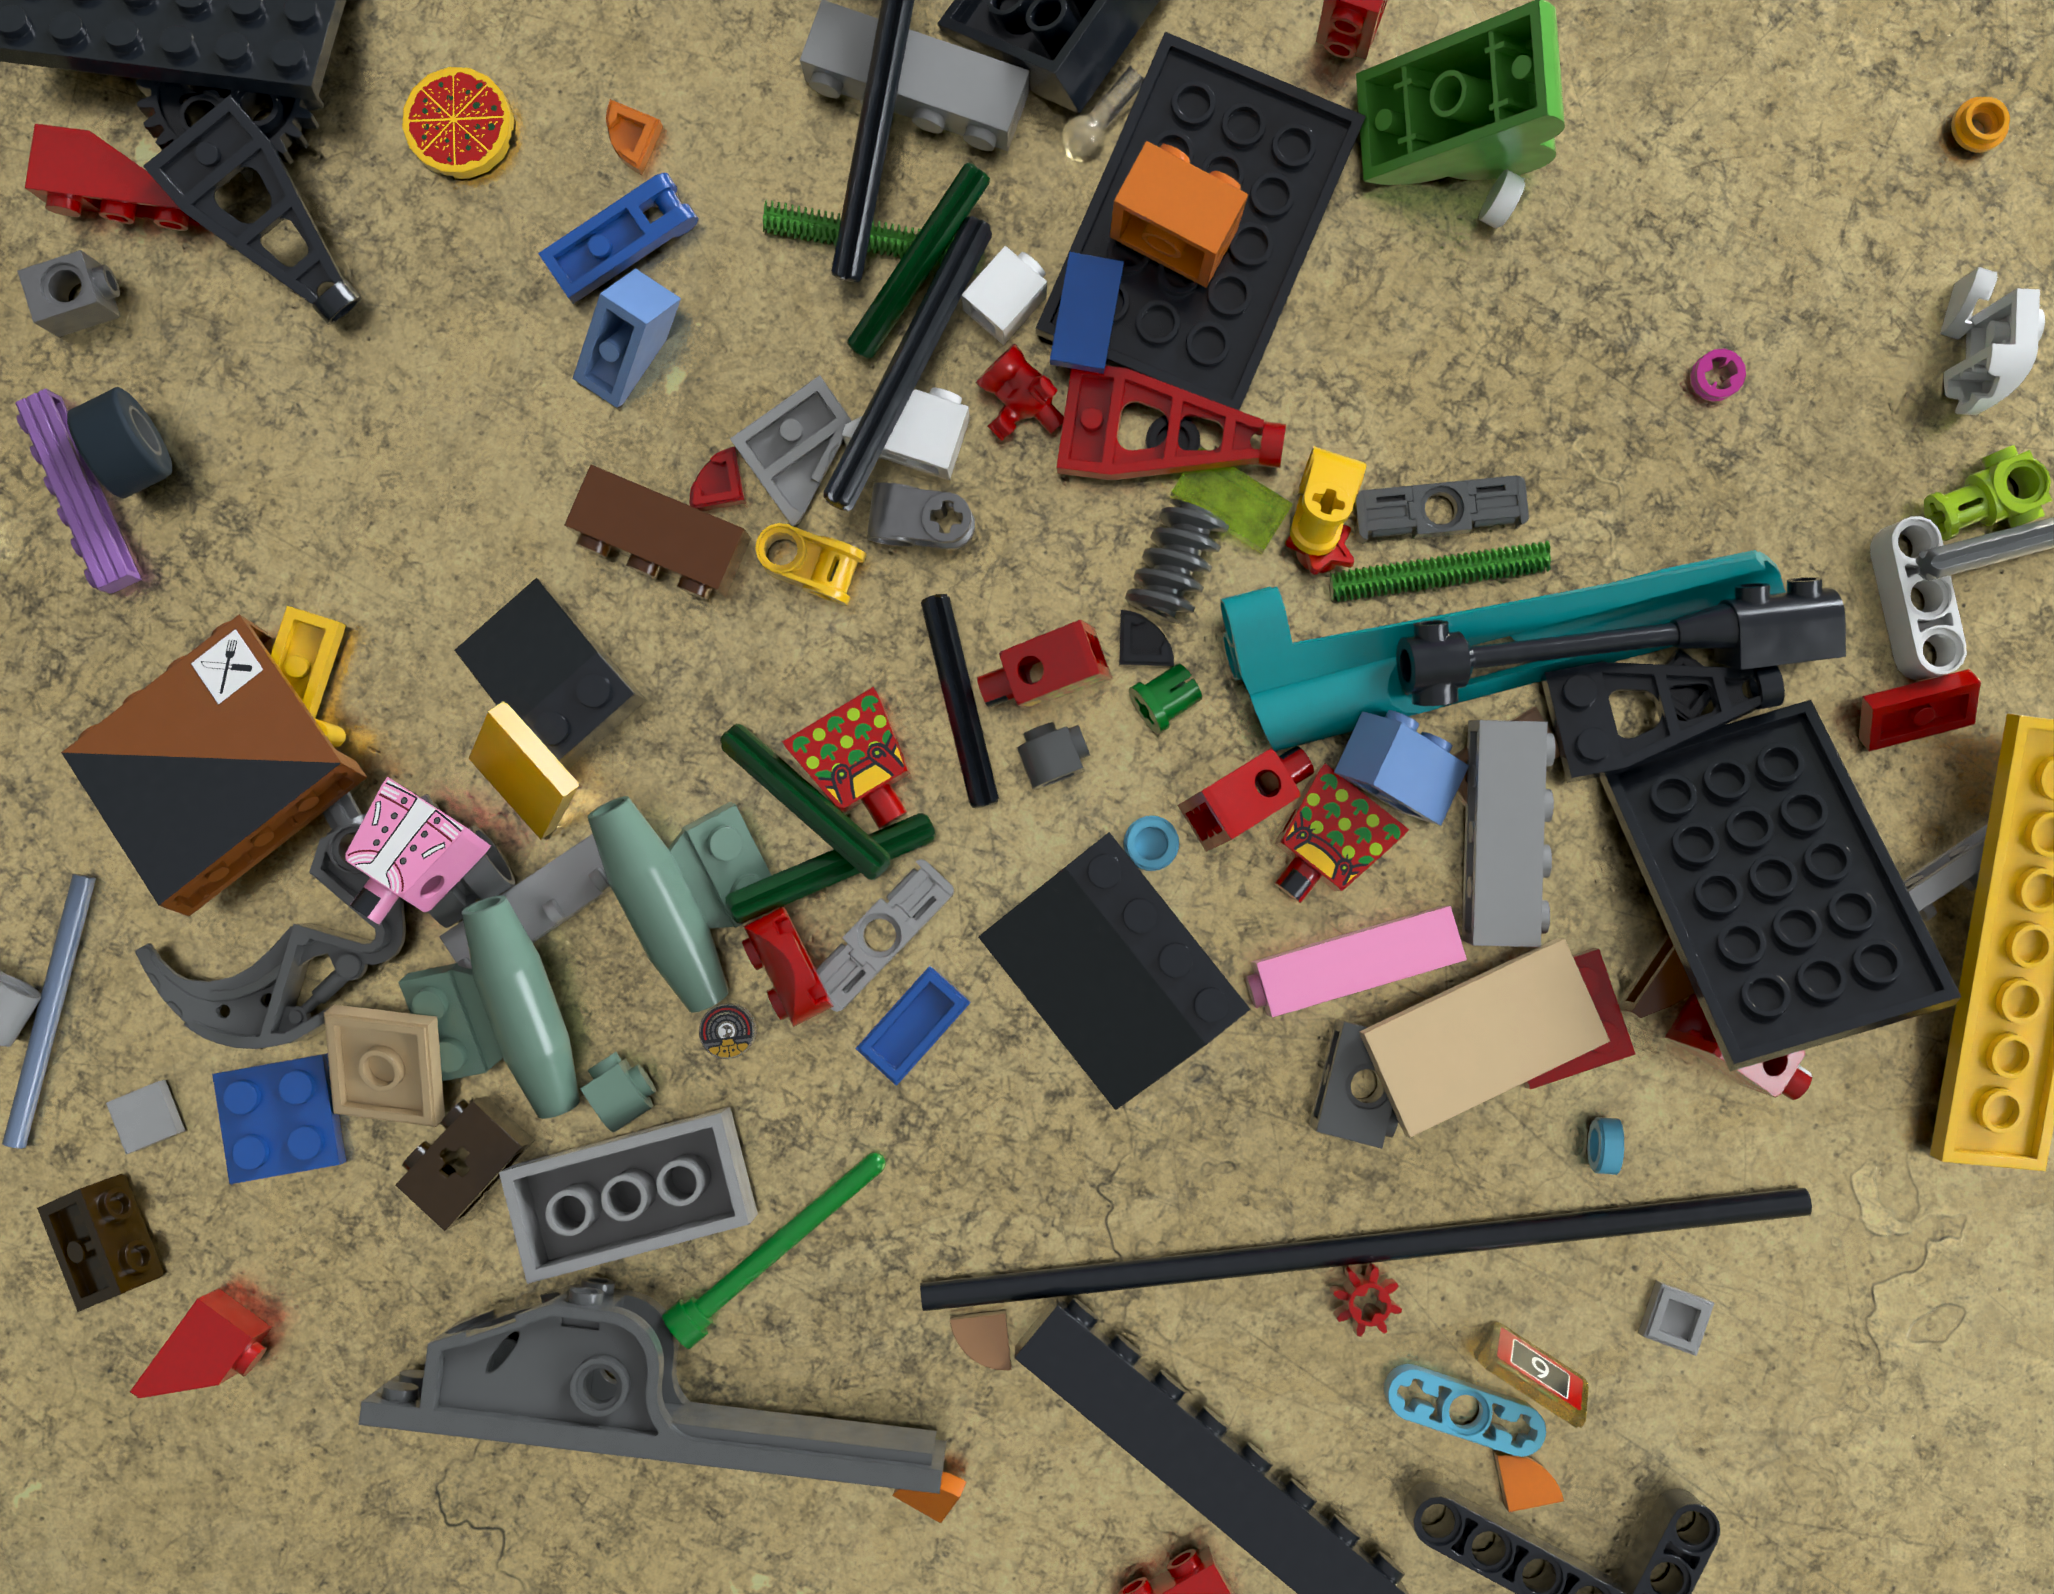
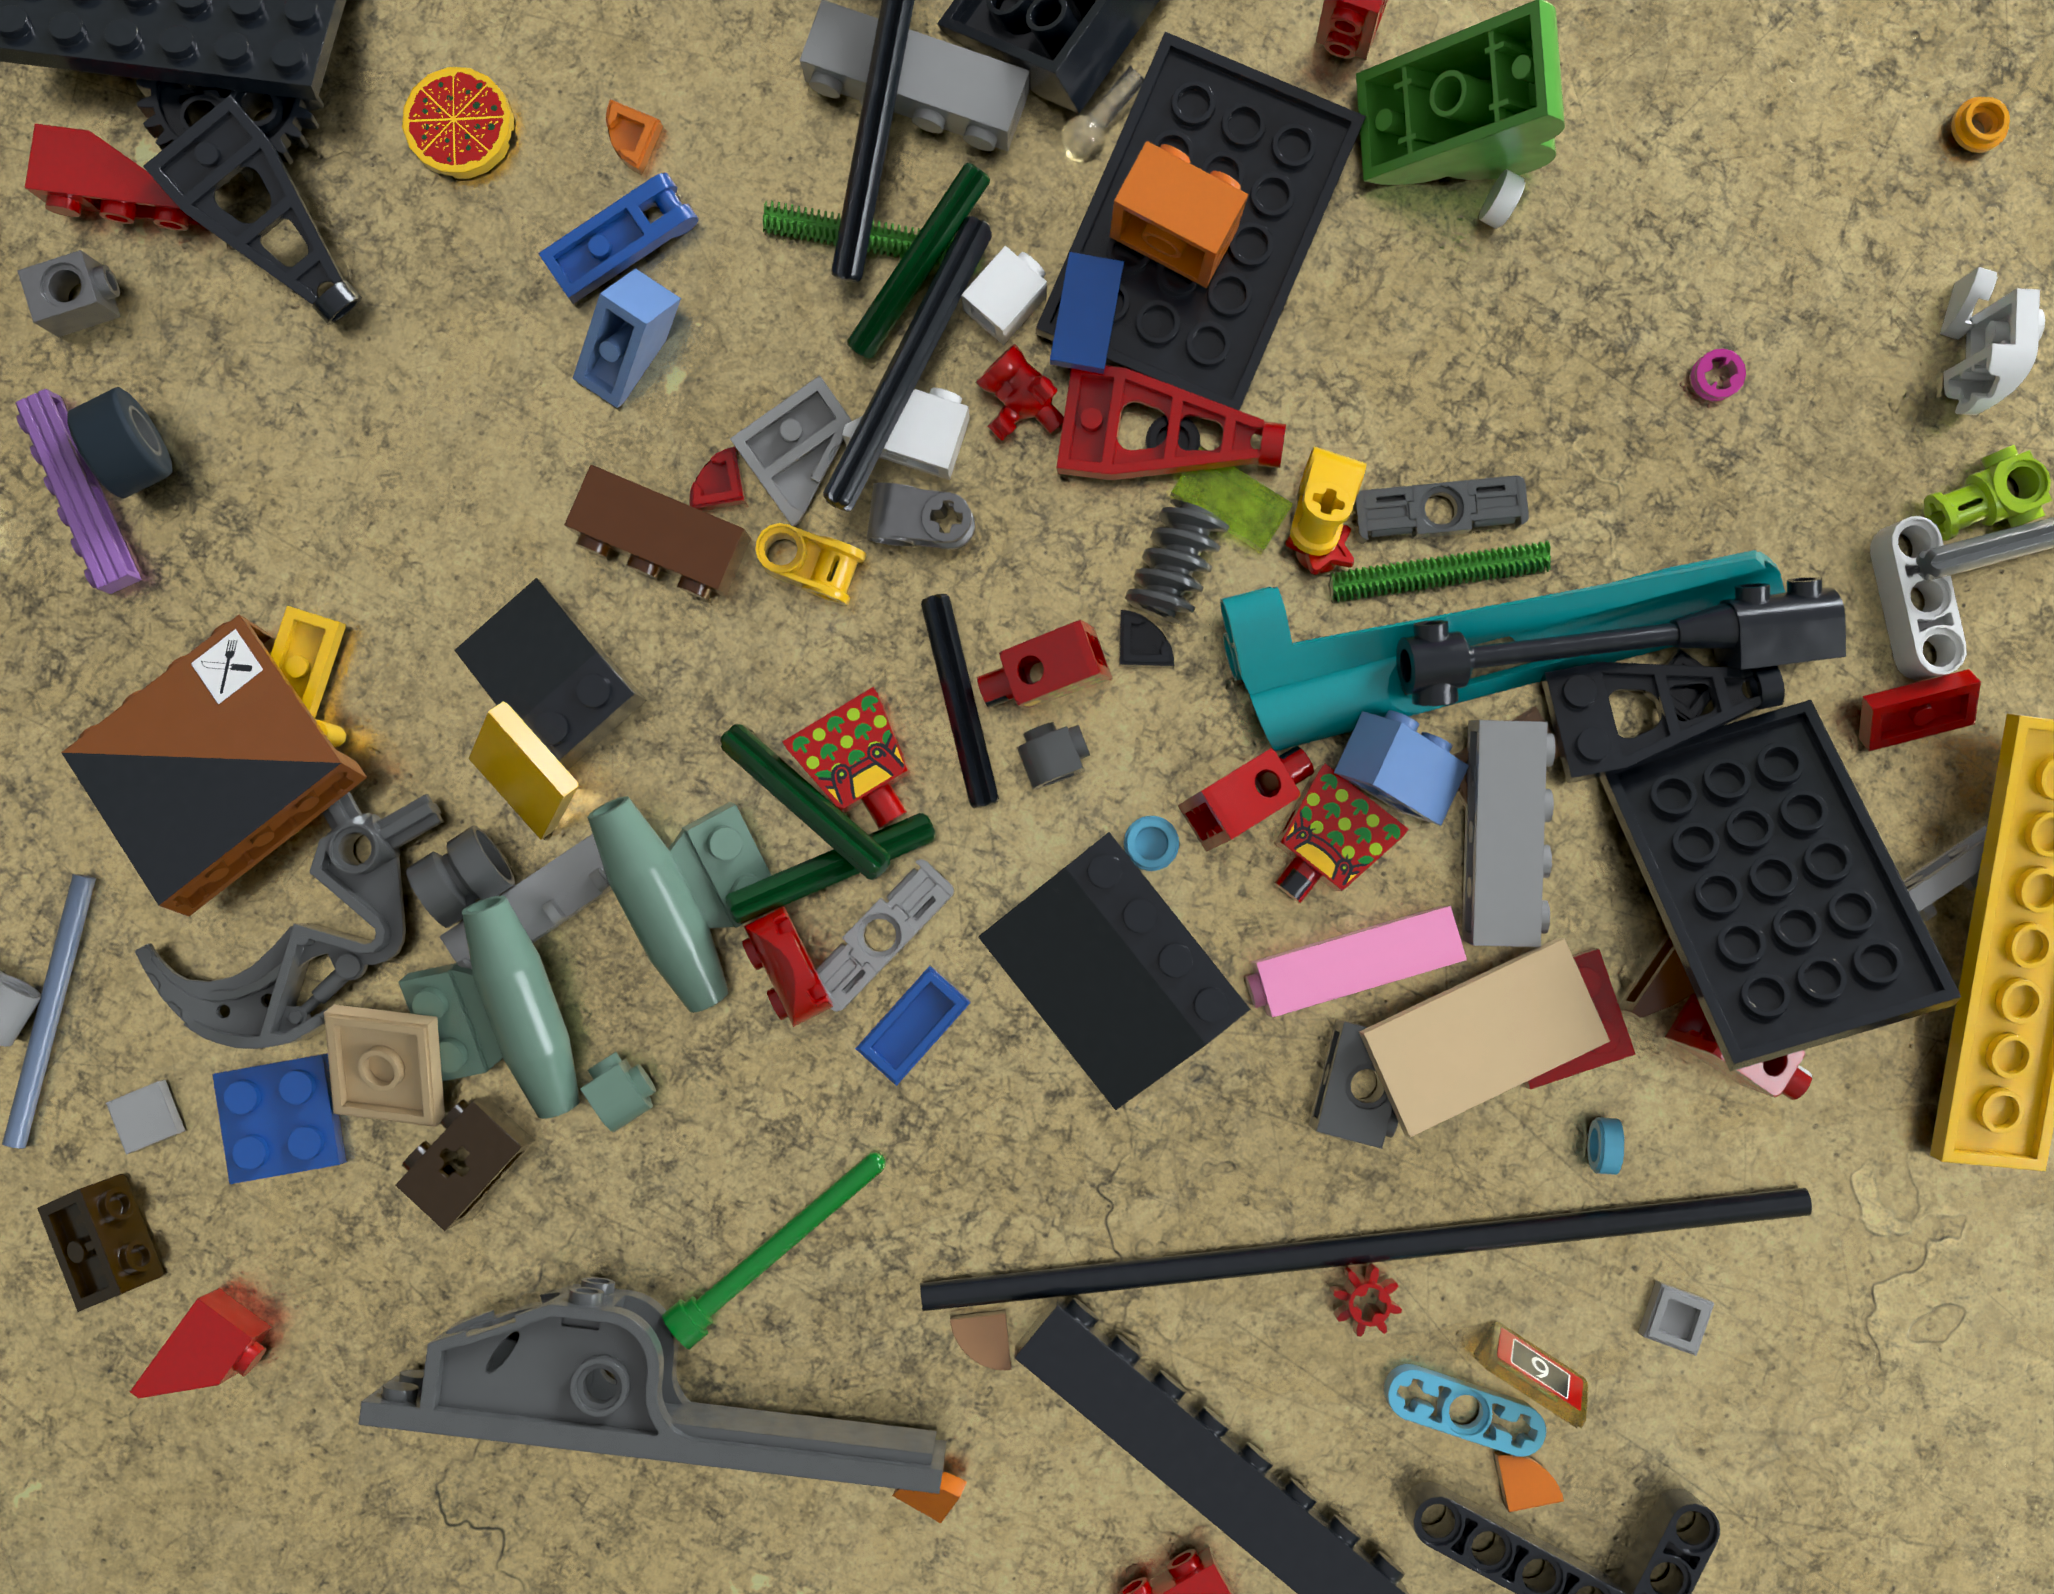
bright pink torso [345,777,491,925] -> none
light grey brick [499,1107,758,1284] -> none
tile [699,1003,757,1059] -> none
green bush [1129,663,1202,734] -> none

